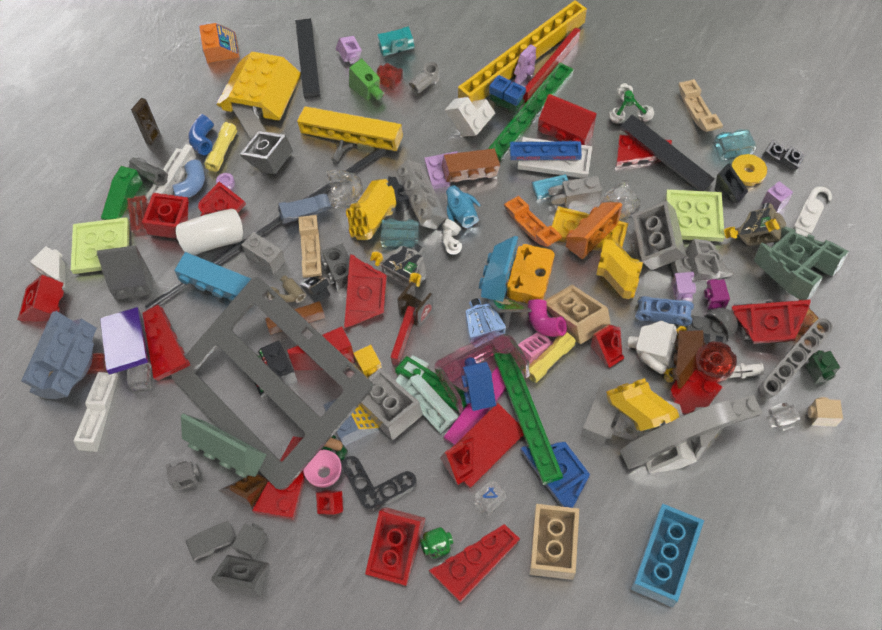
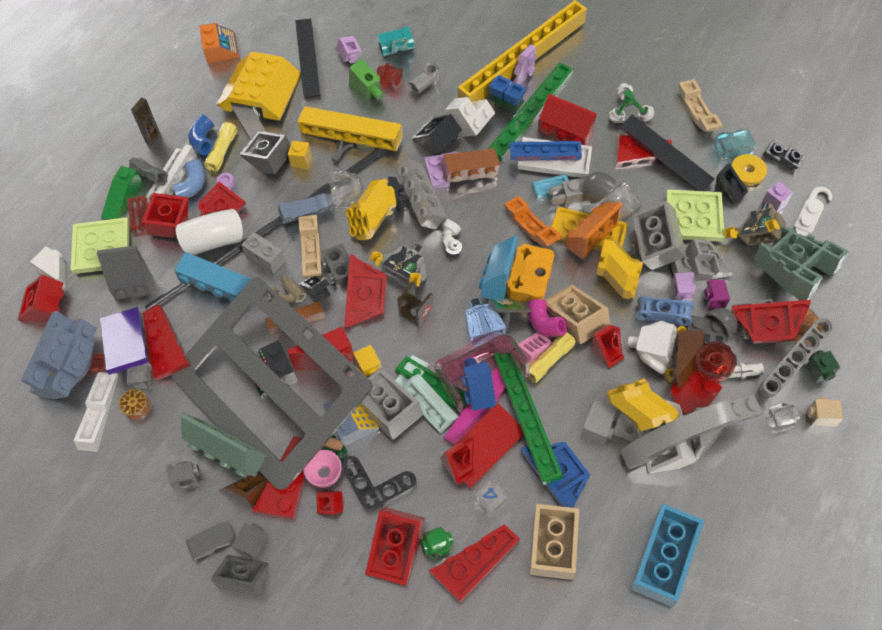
clear light blue brick [381,219,420,248] -> none
red tile [390,306,416,366] -> none
dark azure animal [446,185,481,228] -> none
red tile [523,27,580,103] -> none
none -> dark orange wheel [119,389,151,420]
none -> yellow brick [288,140,312,170]
none -> black slope [411,114,462,154]
none -> dark grey helmet [582,172,616,203]

